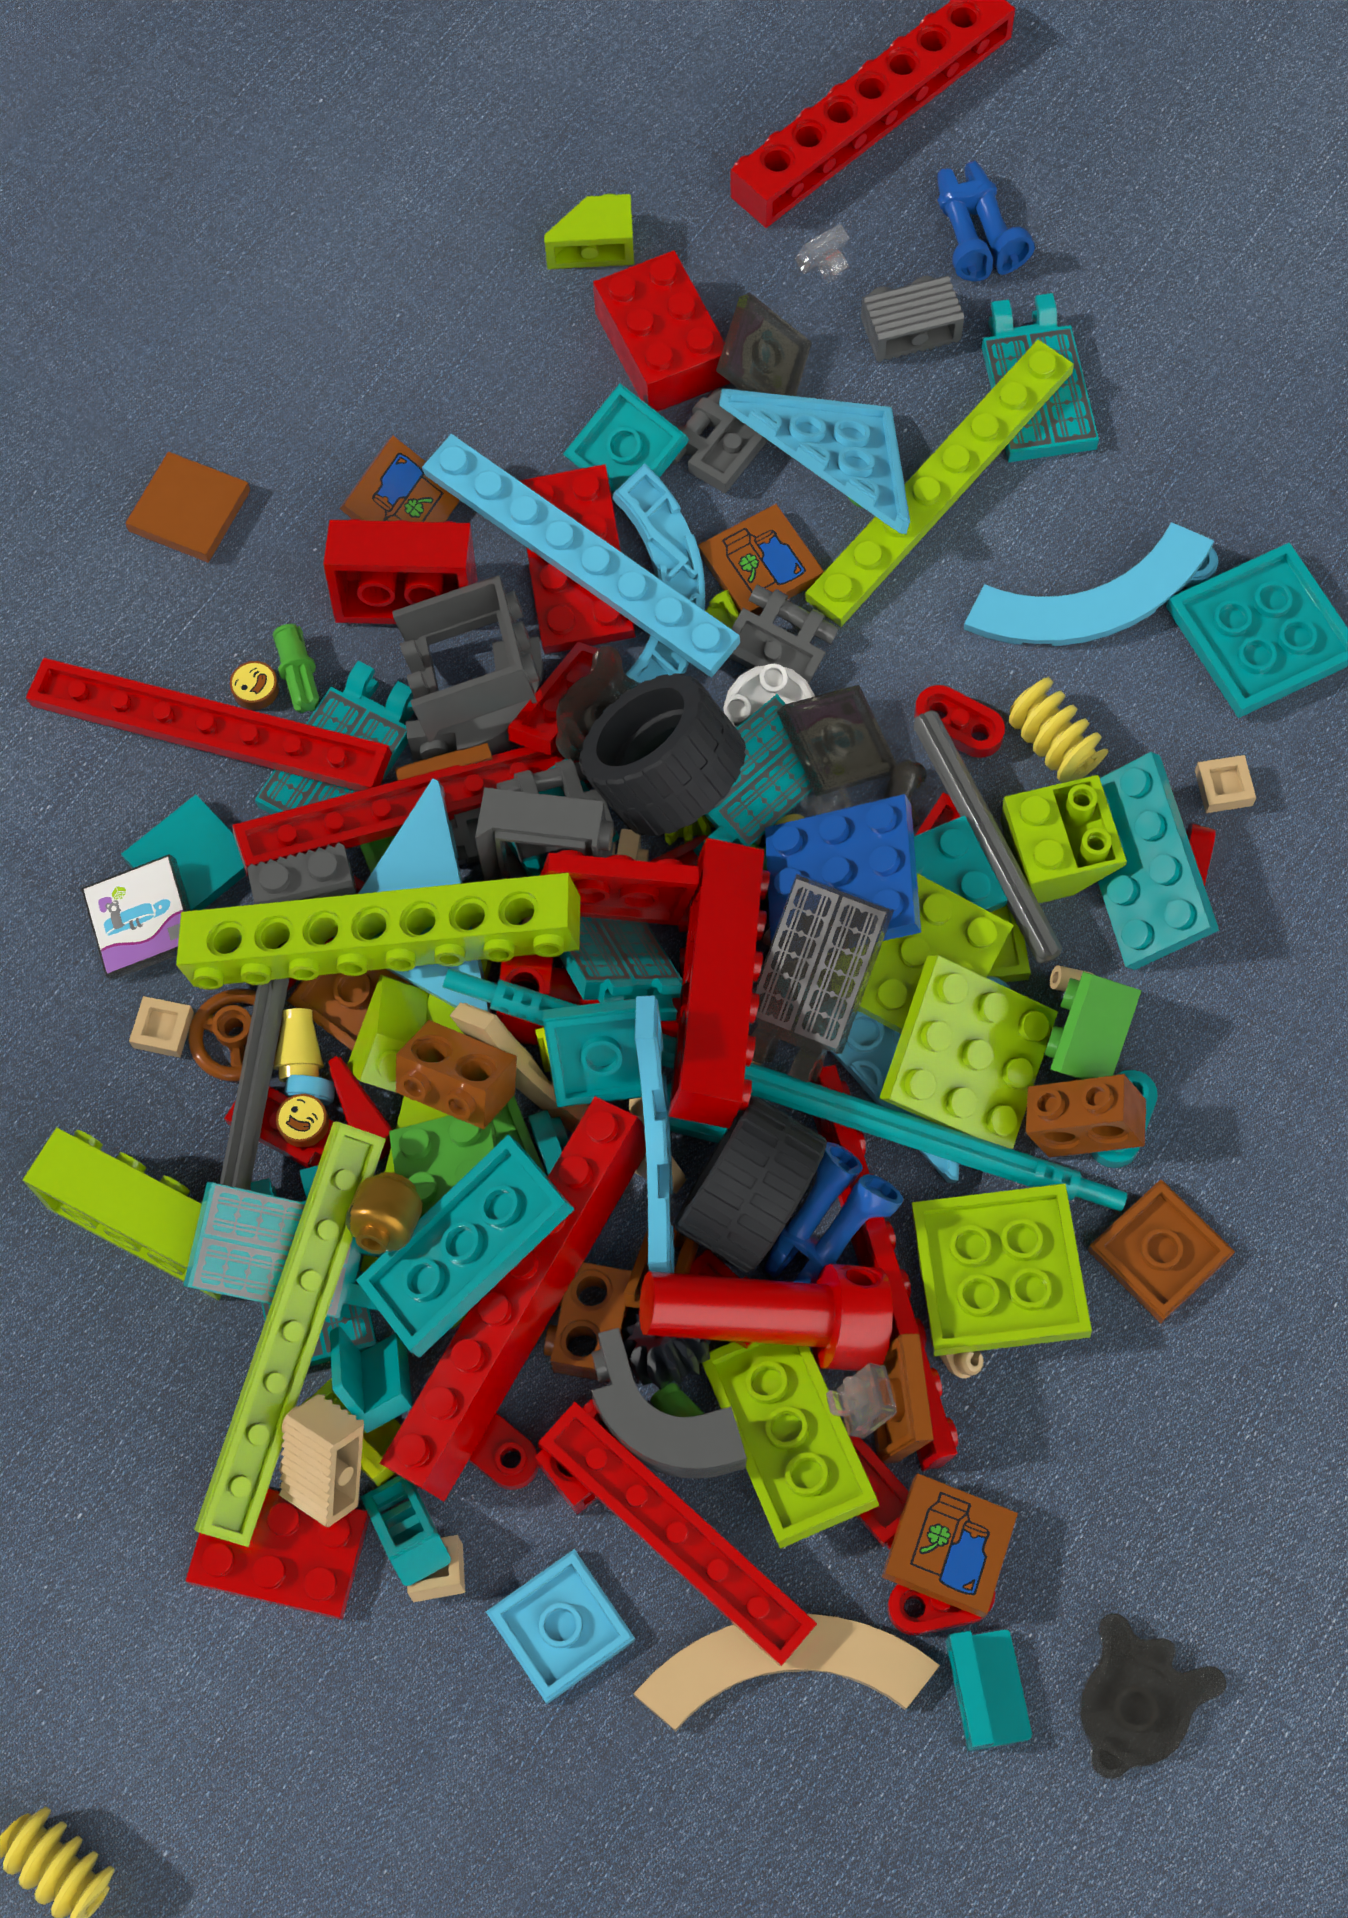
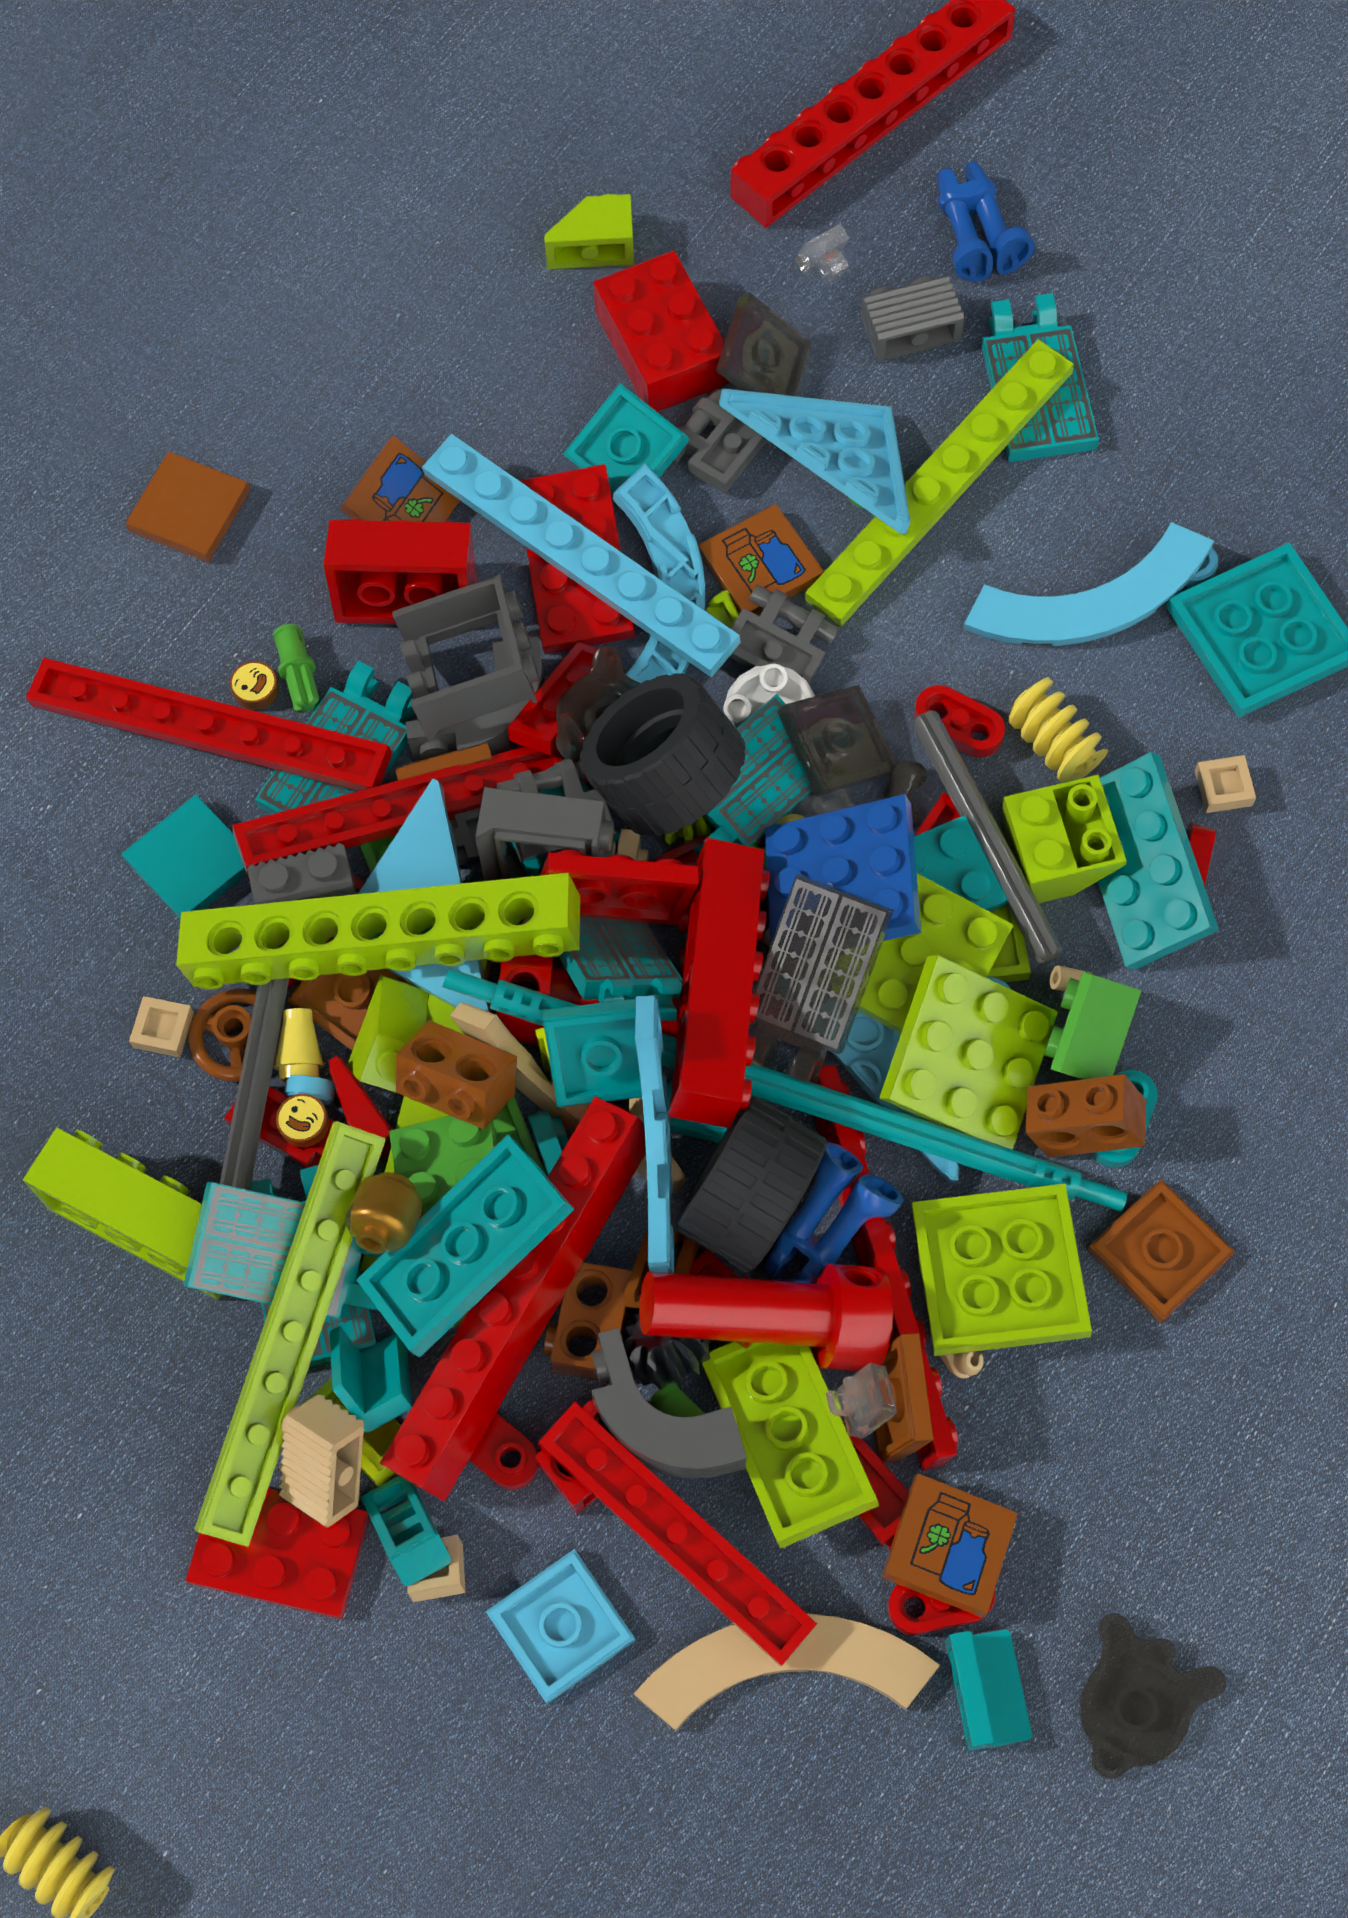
tile [81,854,191,980] -> none

